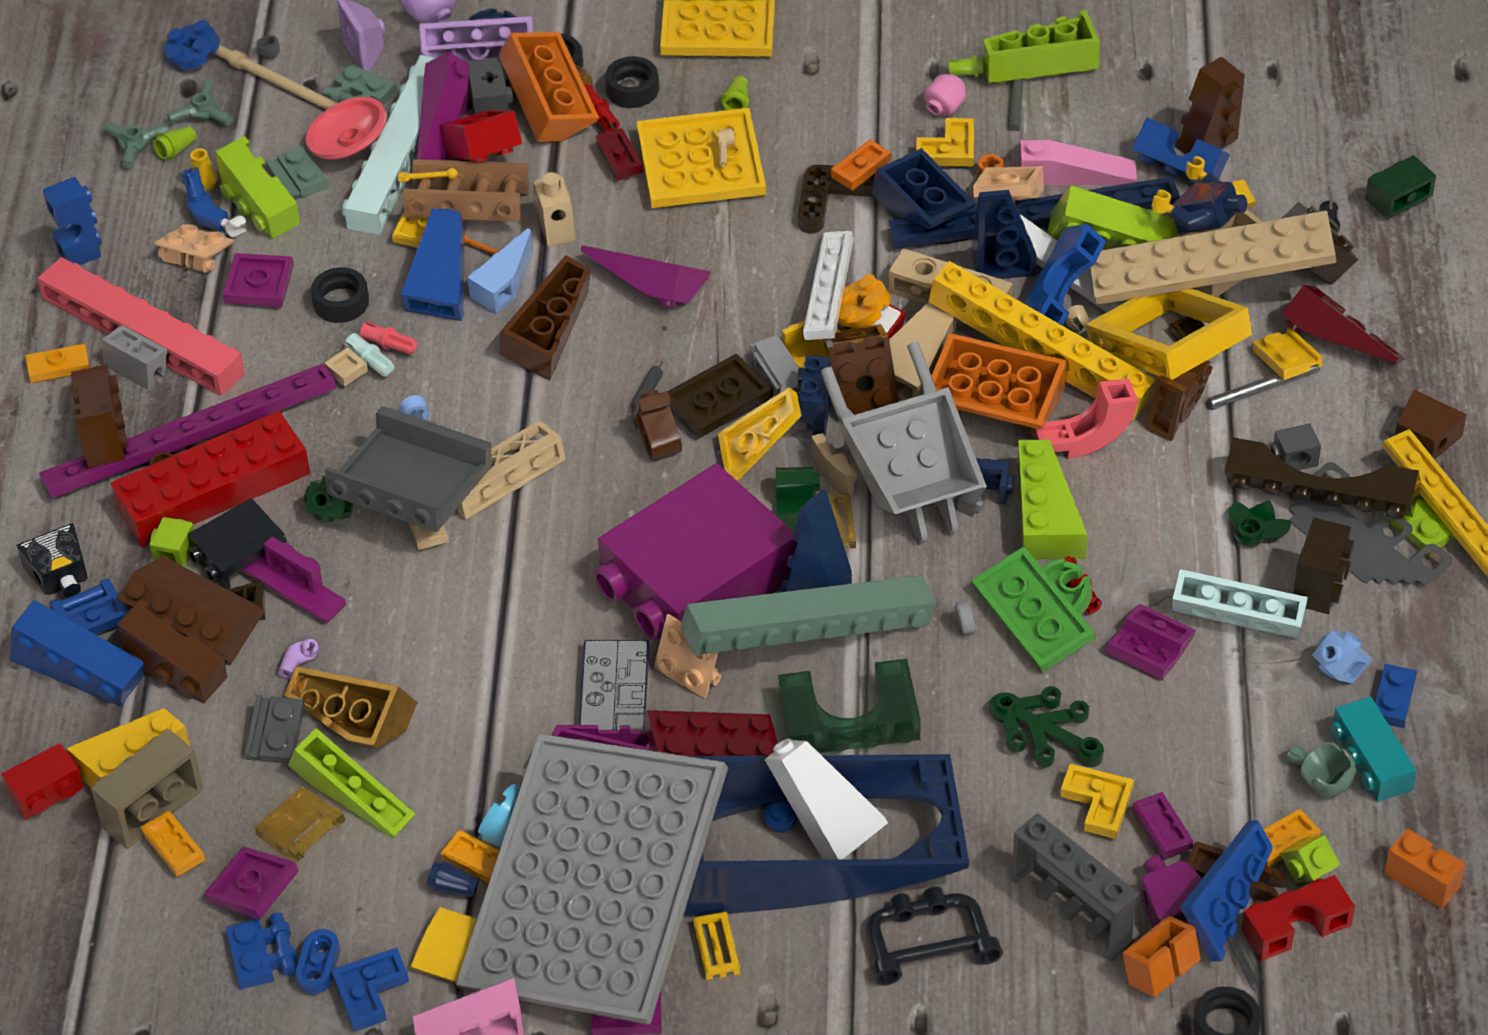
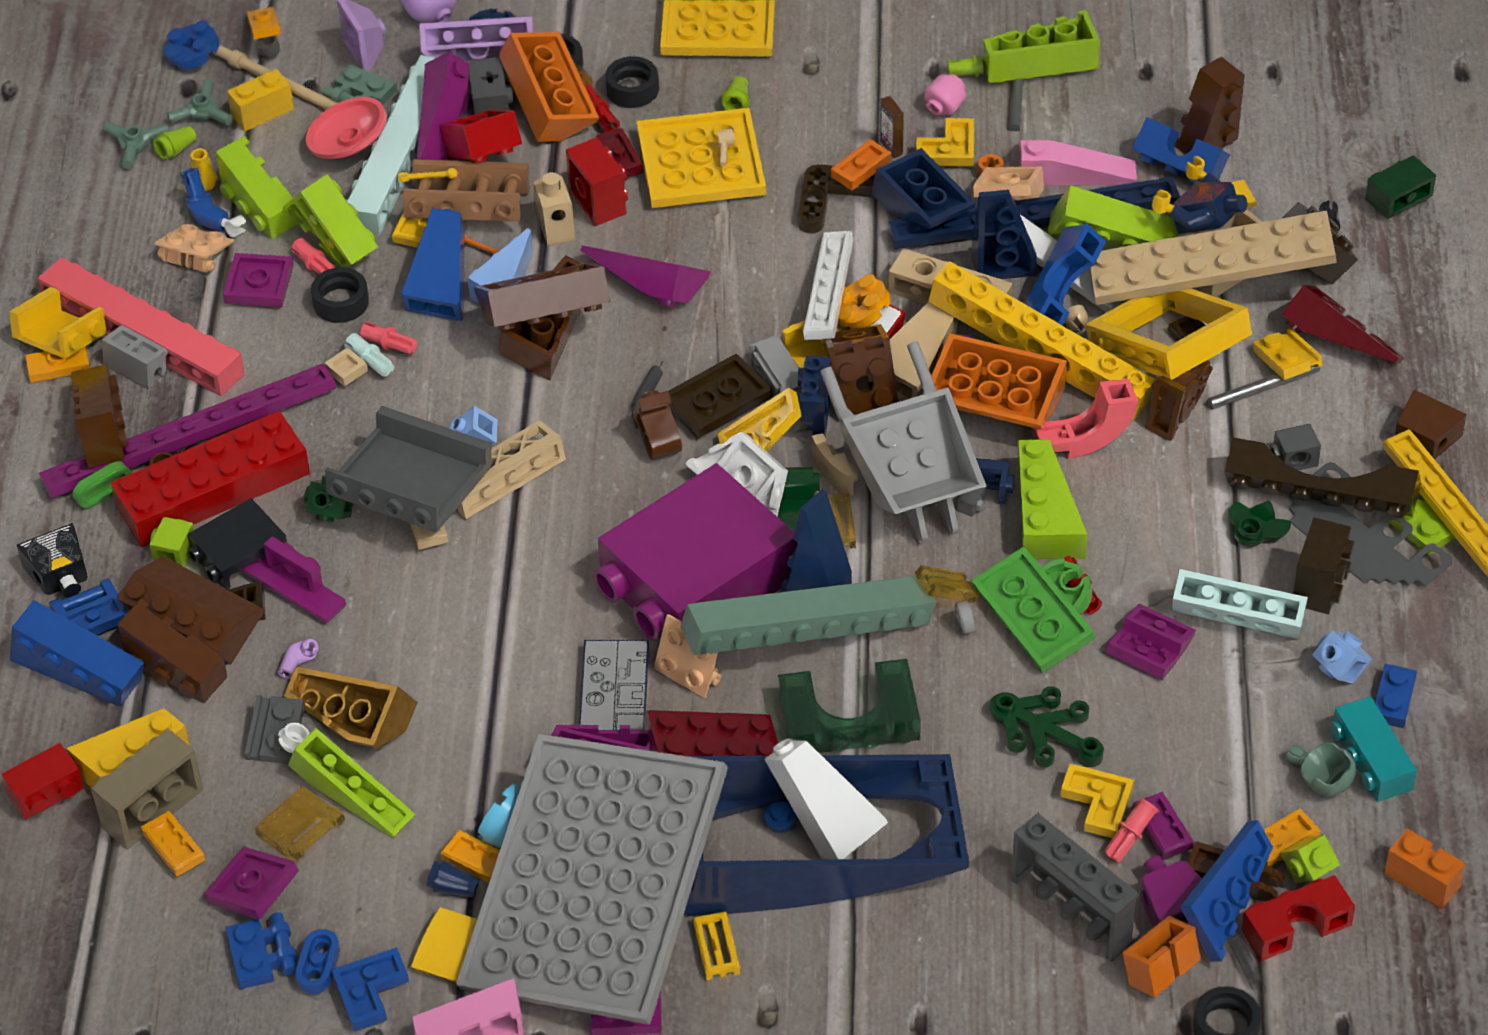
blue arch [42,177,102,265] -> none
sand green plate [265,146,328,198] -> none
light blue bush [399,395,430,420] -> none
black bar [867,886,1003,985] -> none
none -> yellow panel [9,287,106,359]
none -> bright green tile [73,461,131,508]
none -> yellow brick [227,69,294,132]
none -> light orange plate [246,7,281,40]
none -> white plate [278,723,310,753]
none -> lime wedge [283,174,378,268]
none -> coral axle [291,238,336,275]
none -> light blue brick [449,406,498,447]
none -> slope [474,262,610,331]
none -> red brick [566,137,628,226]
none -> white wing [686,432,788,516]
none -> reddish brown tile [880,96,904,158]
none -> clear yellow tile [915,565,980,603]
none -> coral axle [1104,798,1159,863]

